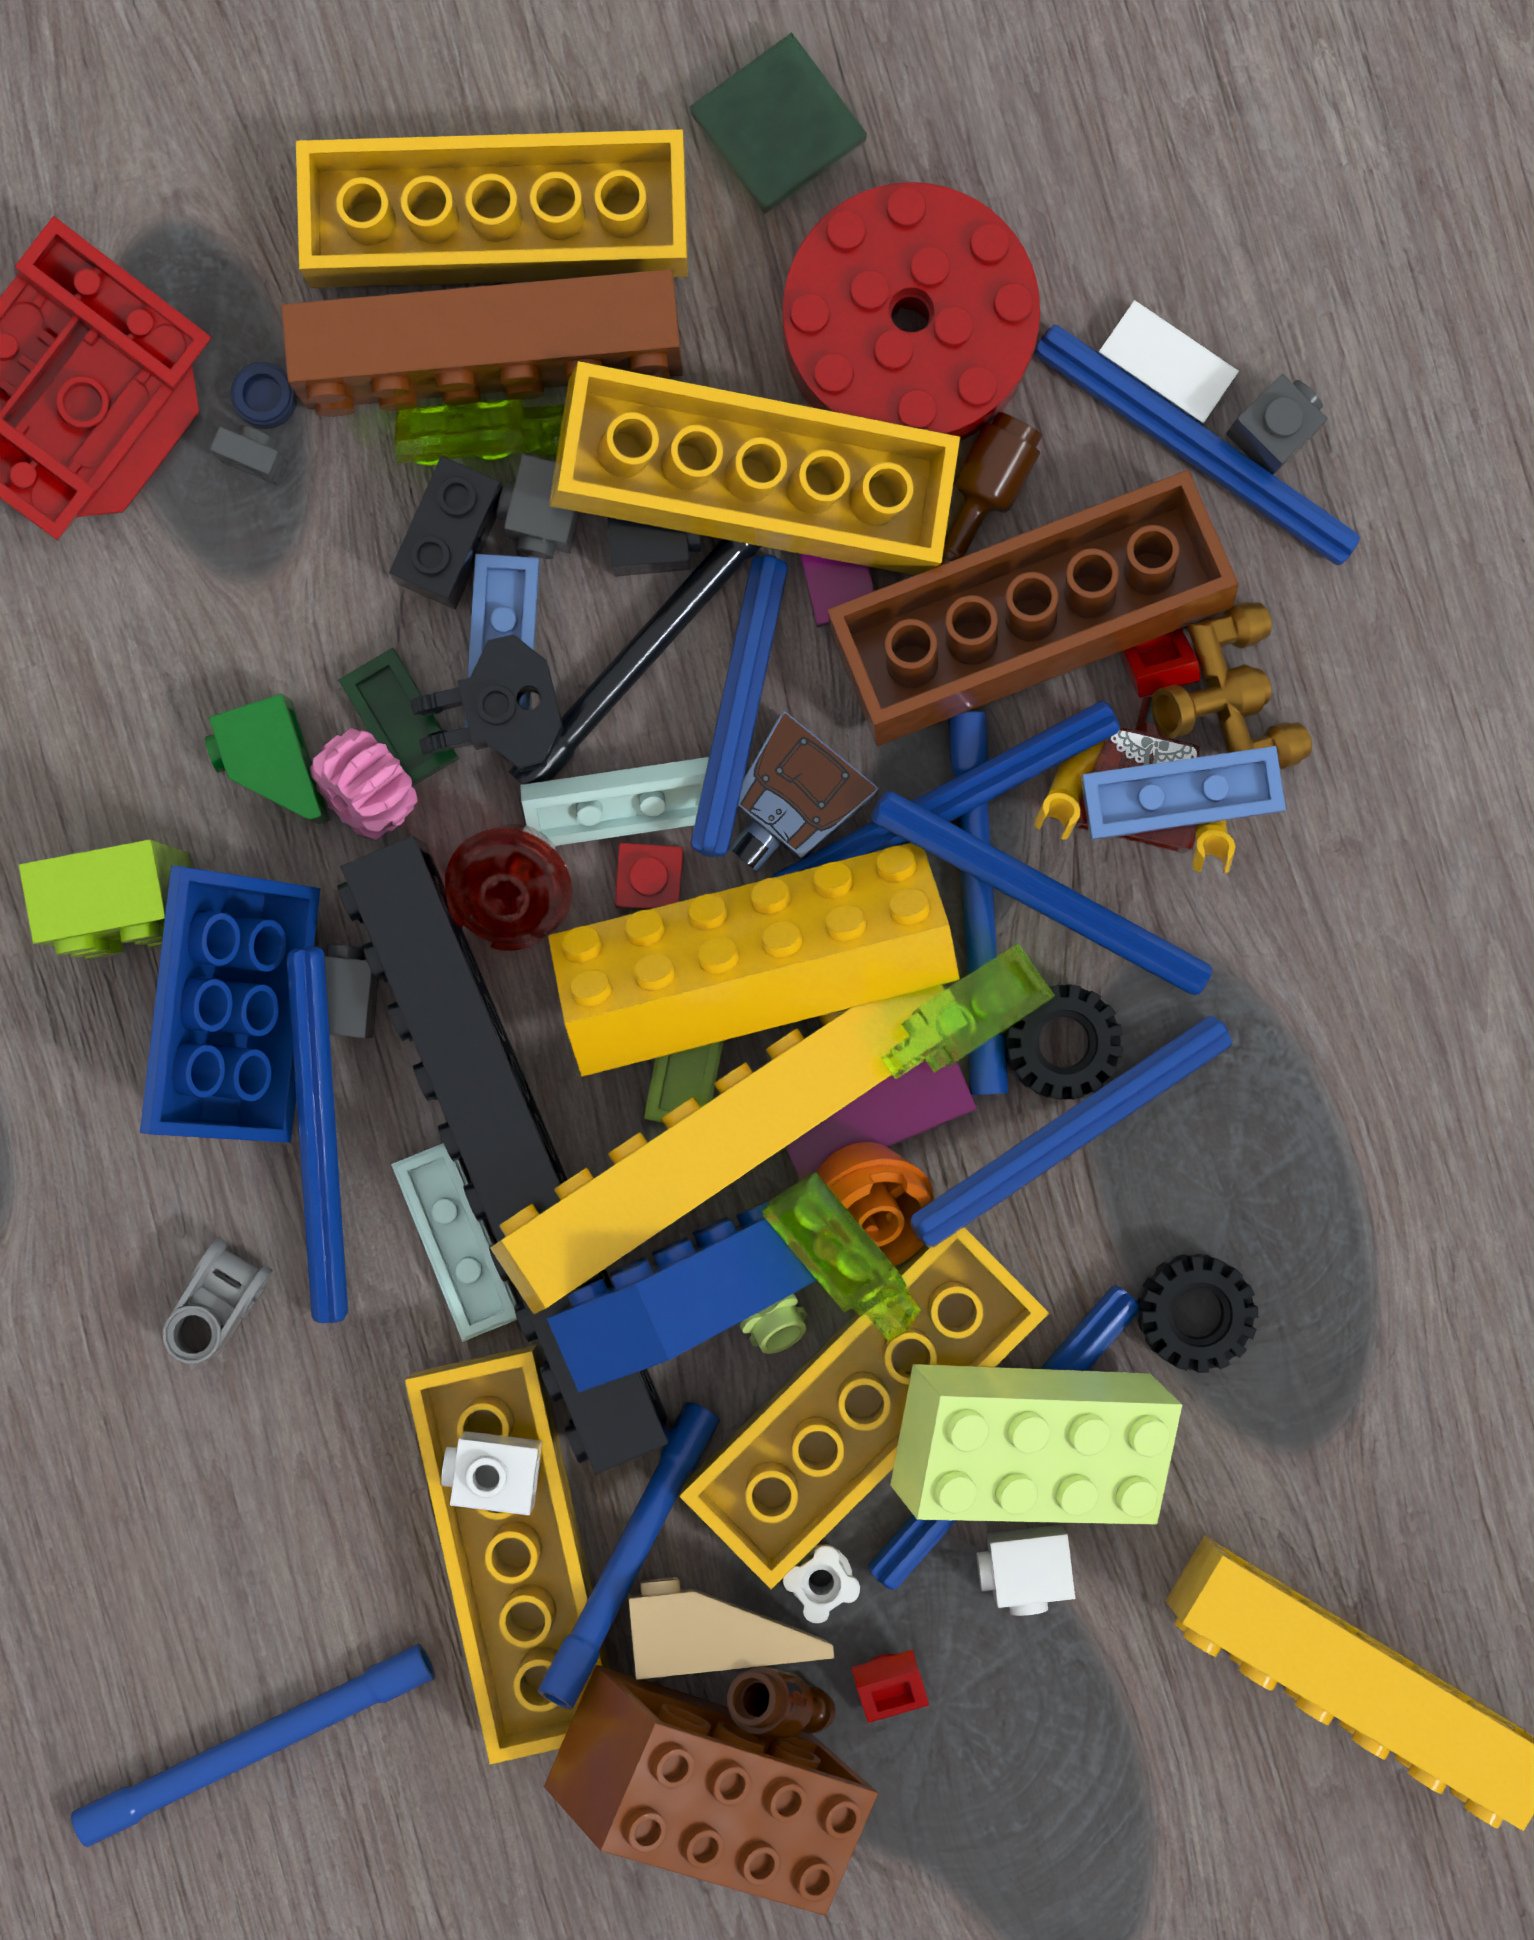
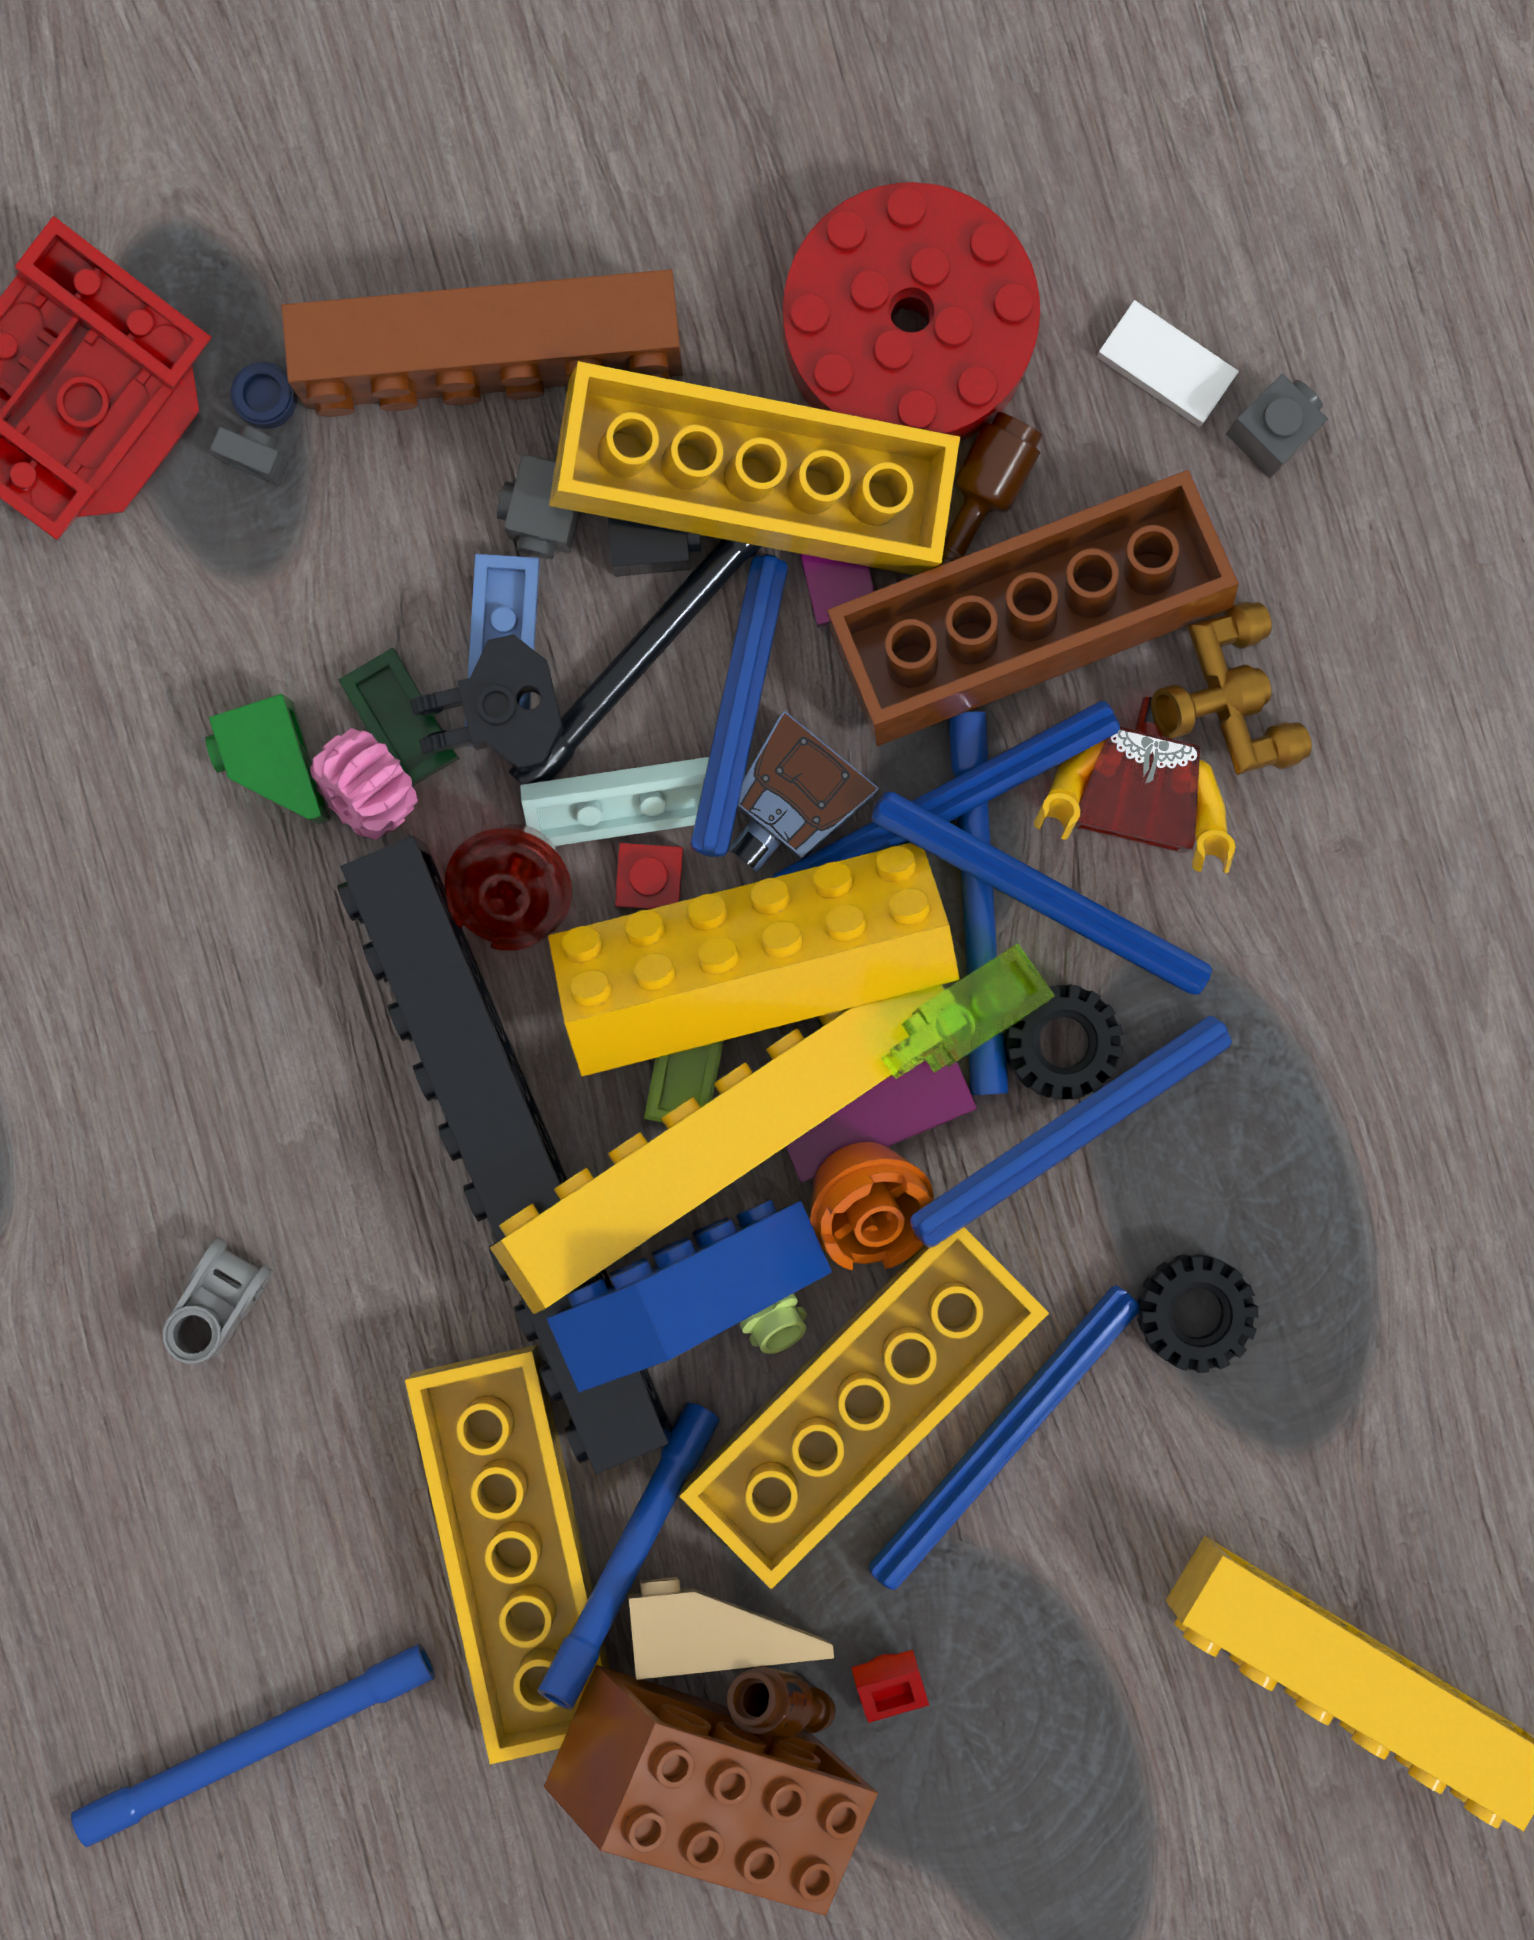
lime brick [18,839,191,960] -> none
blue slope [140,865,321,1143] -> none
blue axle [286,946,348,1323] -> none
yellow brick [296,129,689,288] -> none
dark grey brick [324,944,379,1038] -> none
black brick [389,456,503,610] -> none
light aqua tile [391,1143,519,1342] -> none
clear neon green hinge [394,399,565,466] -> none
white brick [441,1431,543,1515] -> none
clear green tile [690,32,867,214] -> none
clear neon green hinge [762,1172,921,1341] -> none
white brick [783,1545,860,1623] -> none
yellowish green brick [890,1364,1182,1525] -> none
white brick [977,1525,1075,1616] -> none
blue axle [1034,325,1360,565] -> none
medium blue plate [1080,746,1286,840] -> none
red plate [1120,628,1201,698] -> none

